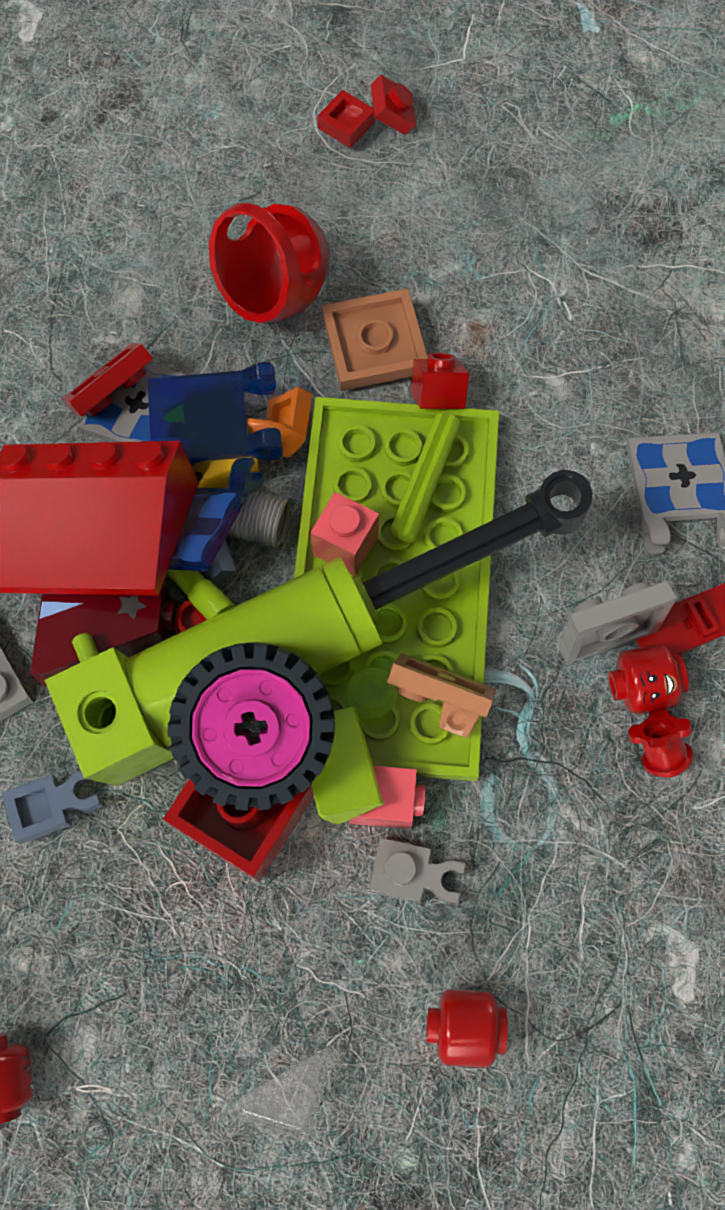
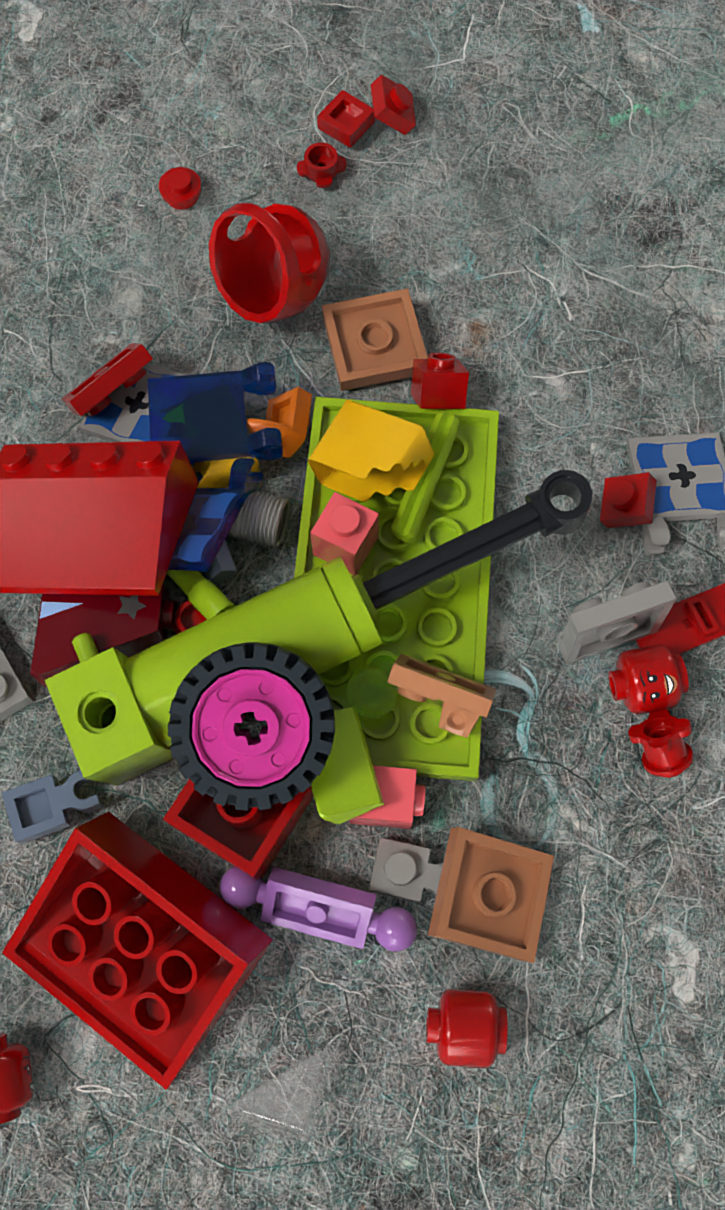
none -> red slope [2,811,273,1090]
none -> red plate [158,167,202,210]
none -> medium lavender plate [220,866,417,952]
none -> red plate [297,142,347,188]
none -> yellow piece [308,399,435,502]
none -> nougat plate [428,827,554,963]
none -> red plate [600,472,657,528]

